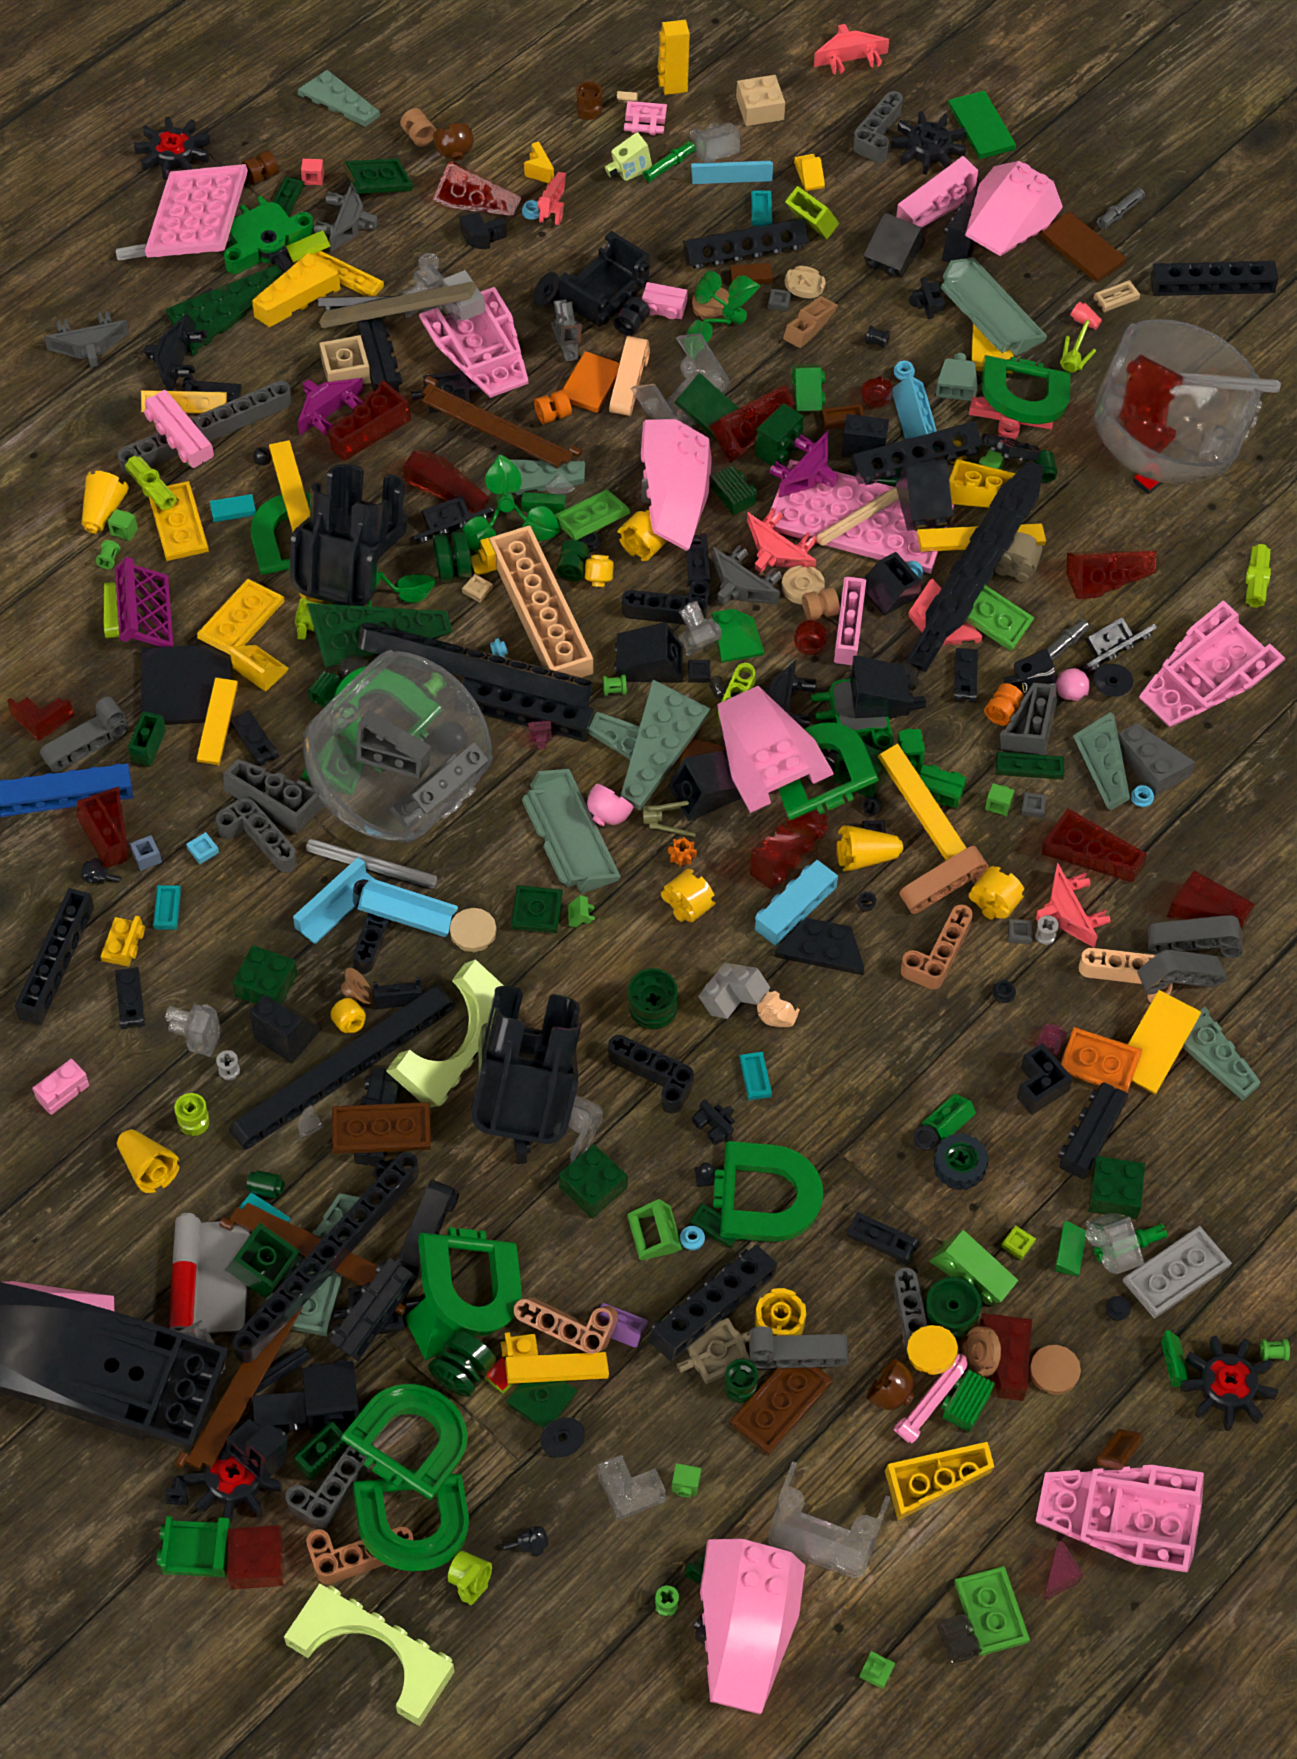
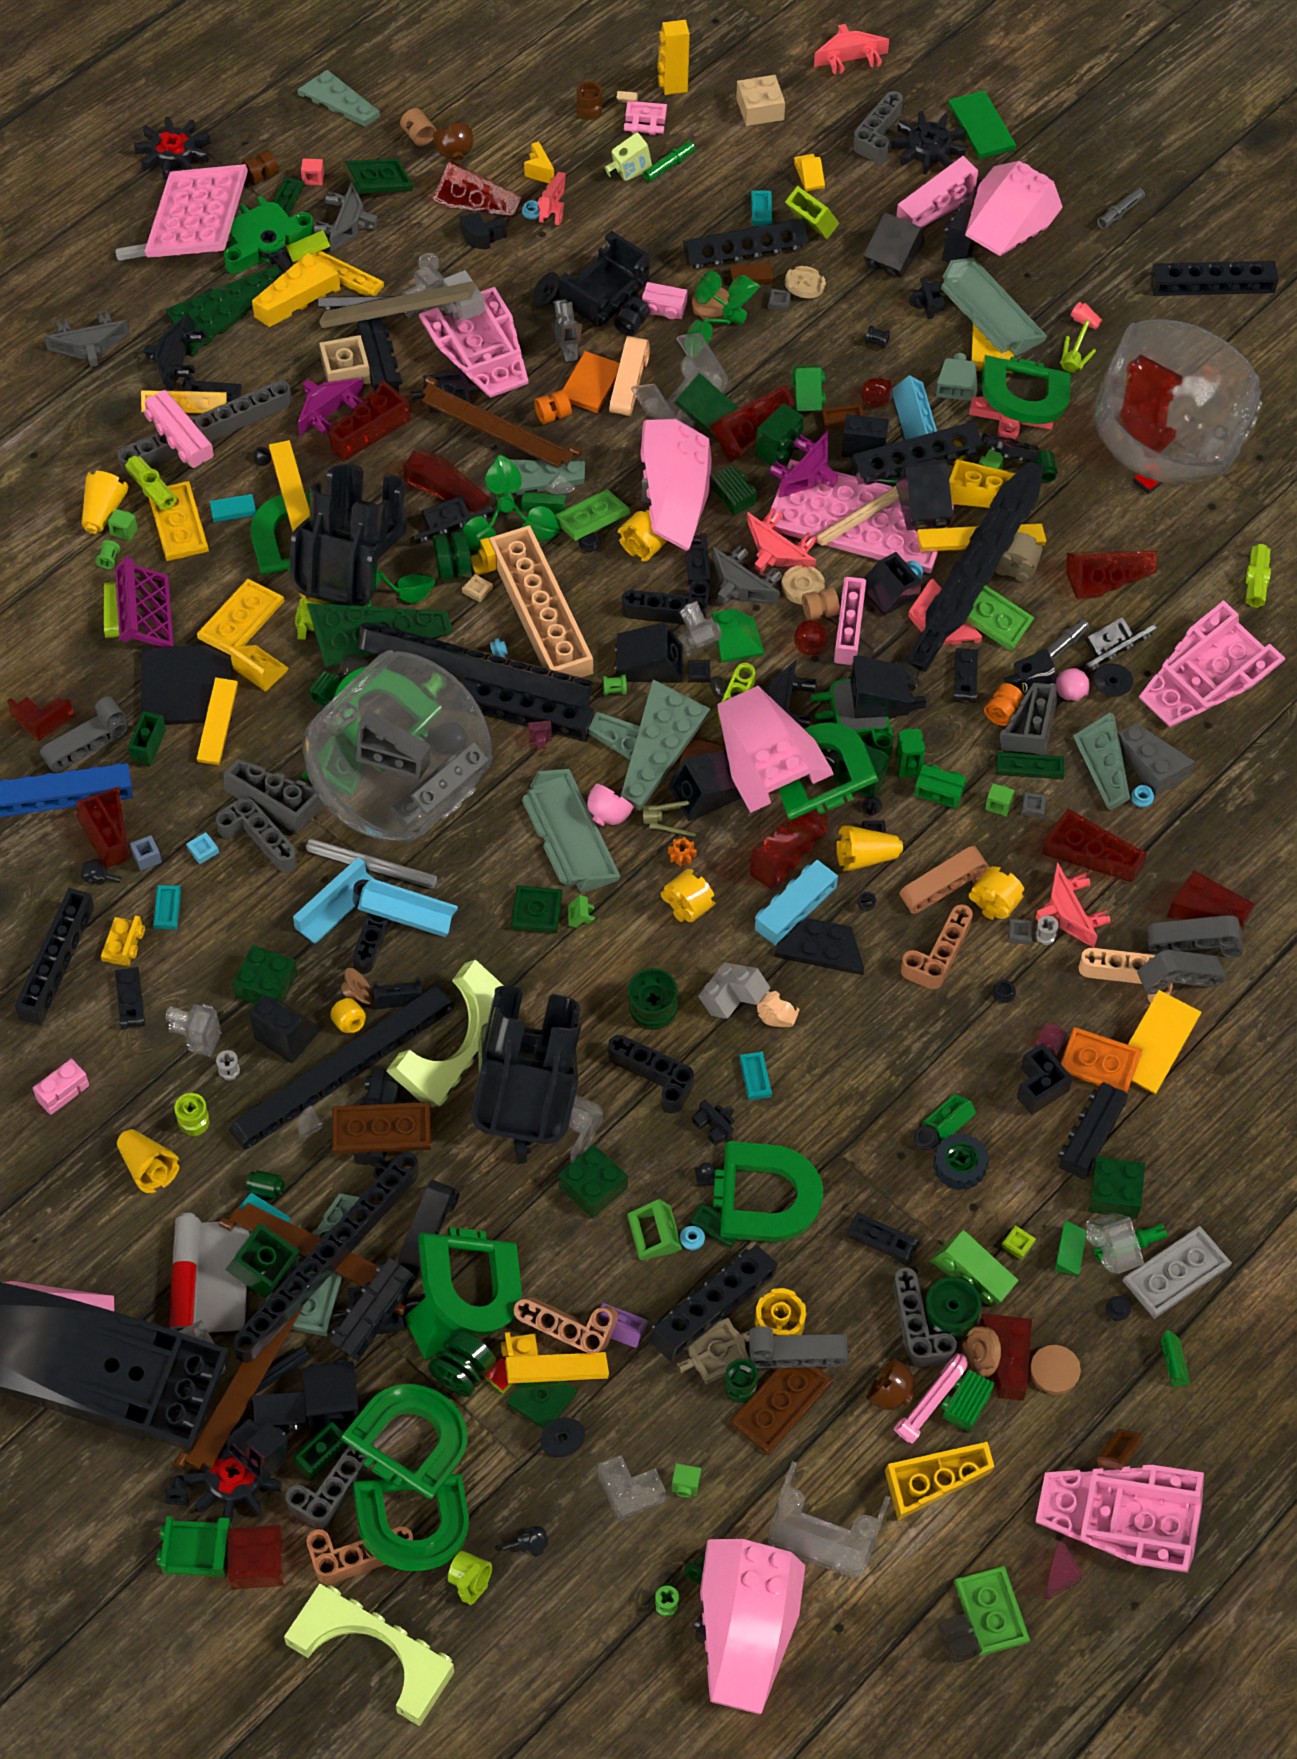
black plate [230,710,280,767] -> none
tan tile [450,908,497,952] -> none
dark green wheel [556,540,589,581] -> none
yellow head [585,555,614,587] -> none
clear brick [690,123,740,163] -> none
medium azure panel [691,161,773,184] -> none
medium nougat slope [783,296,838,348] -> none
bright green tile [859,1651,895,1689] -> none
yellow tile [877,744,966,861] -> none
medium azure plate [894,361,915,380] -> none
yellow tile [907,1325,958,1375] -> none
reddish brown tile [1040,212,1127,283] -> none
tan tile [1094,280,1140,312] -> none
light grey axle [1161,372,1281,393] -> none
black gear [1180,1336,1278,1431] -> none
sand green wing [1182,1006,1261,1101] -> none
bright green bush [1260,1339,1290,1361] -> none

